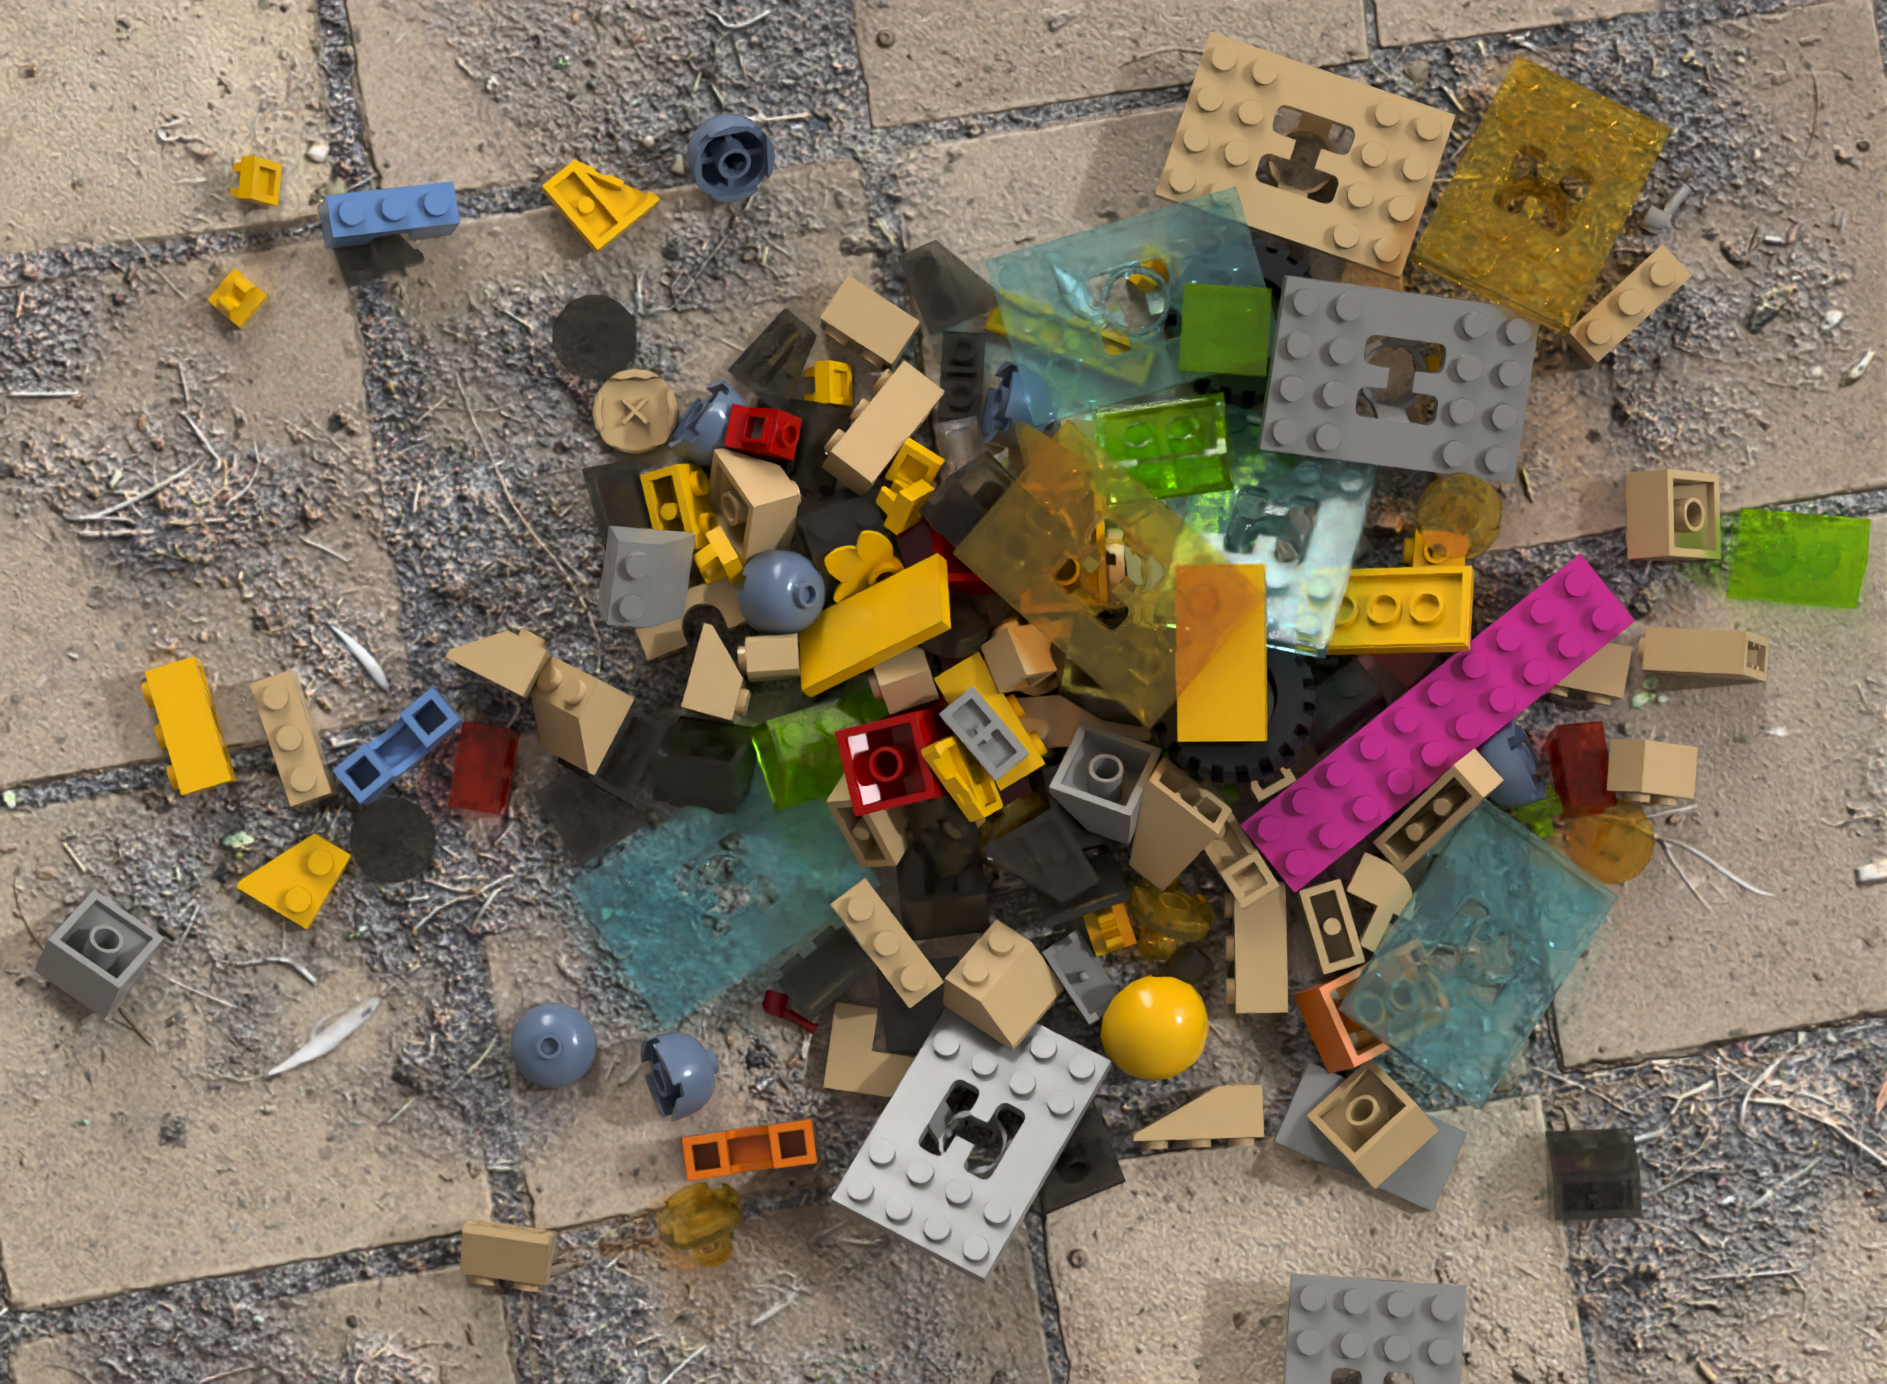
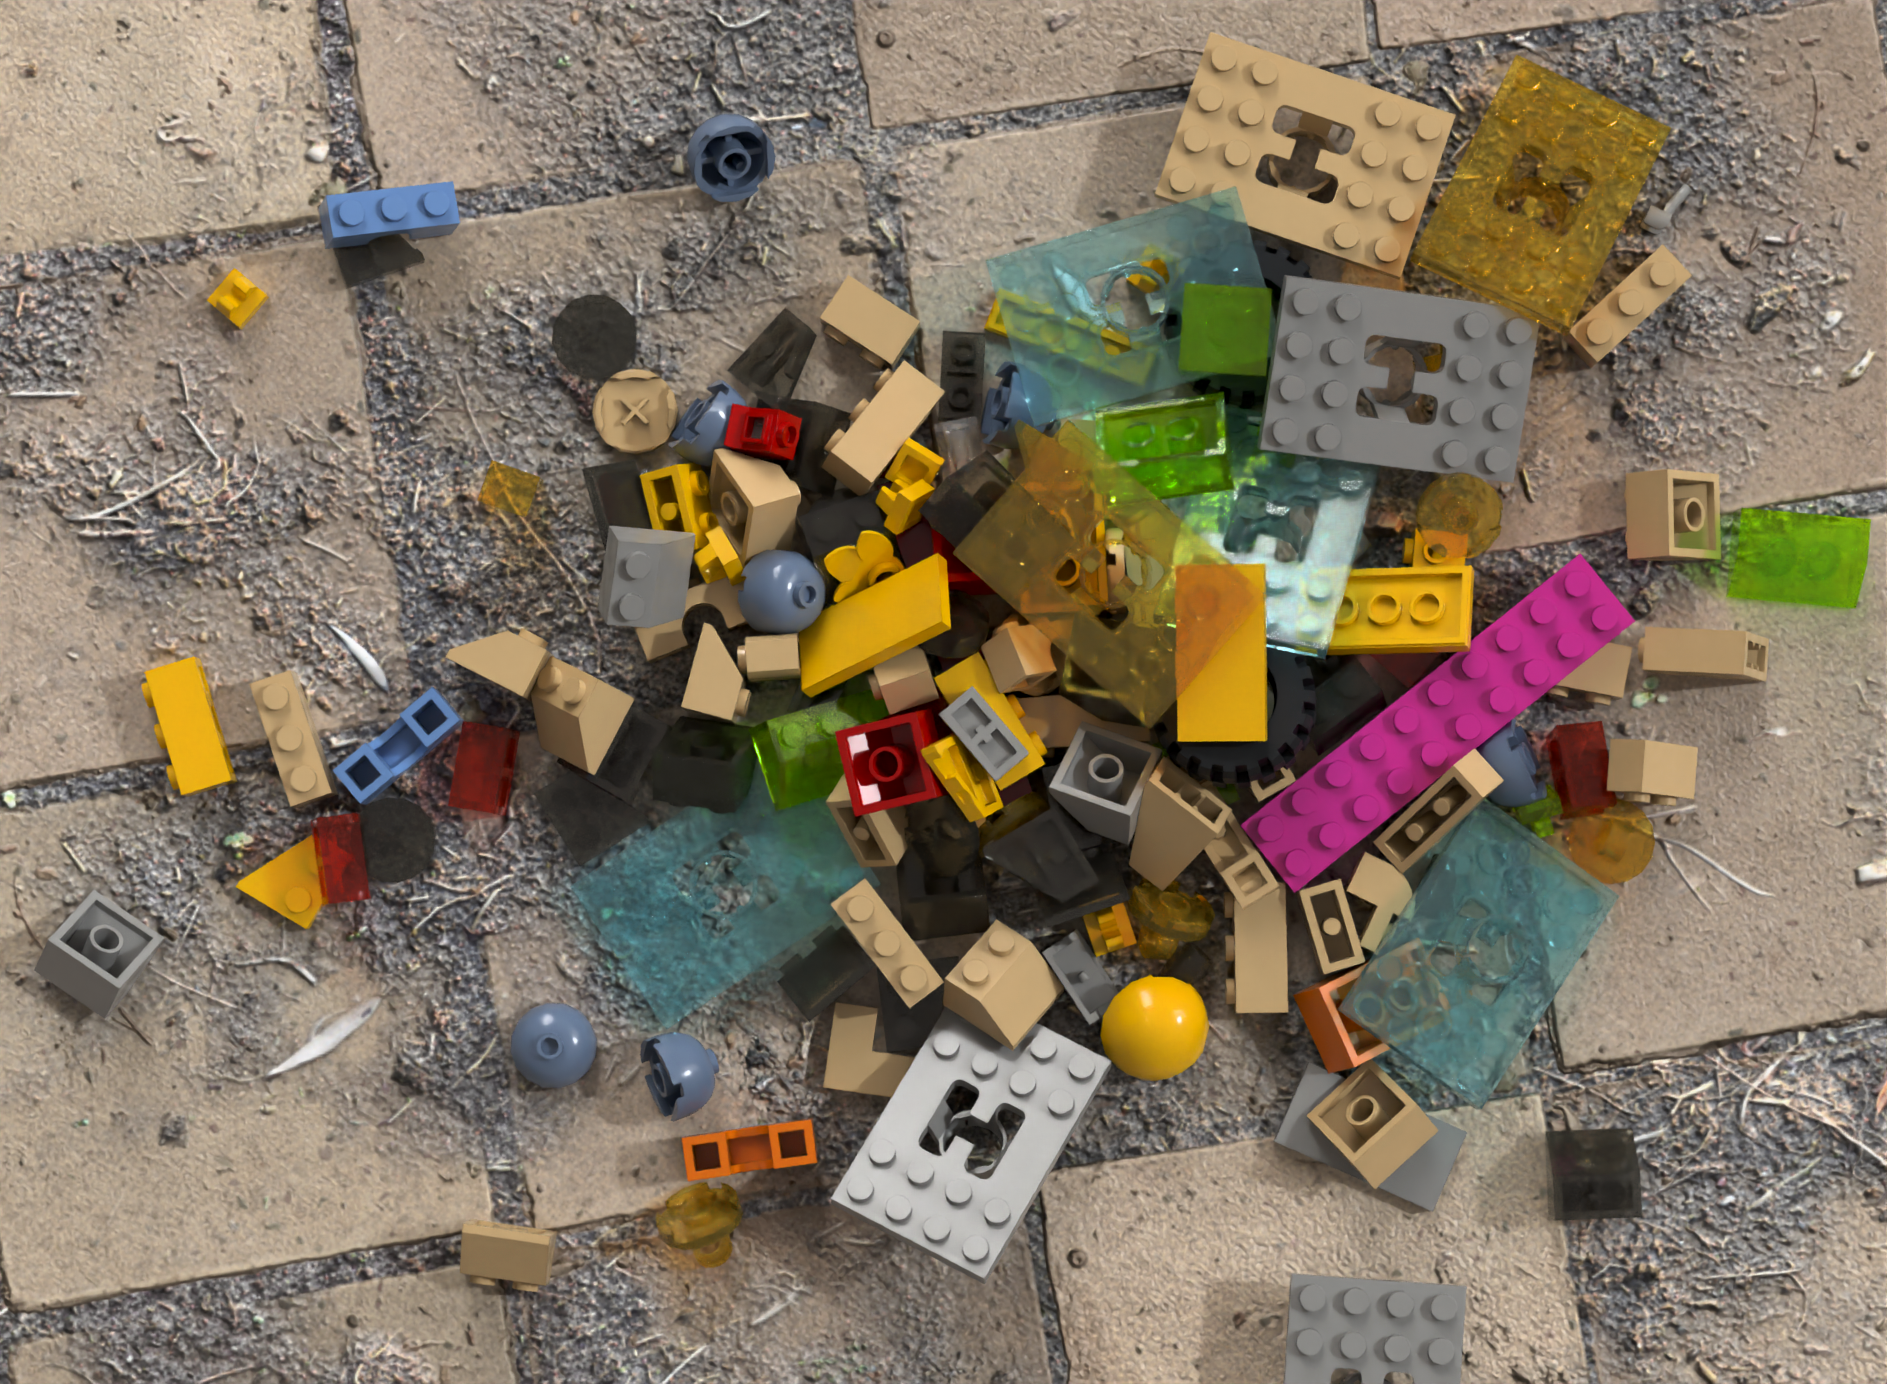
yellow tile [230,156,282,206] -> none
yellow wing [541,159,660,254] -> none
dark red hand [762,989,818,1034] -> none
yellow tile [804,360,853,408] -> none
clear smoke wing [897,240,1007,336] -> none
clear smoke slope [1010,1100,1126,1215] -> none
tan slope [1132,1084,1264,1149] -> none
none -> clear red hinge [311,813,371,906]
none -> clear yellow panel [477,460,544,517]

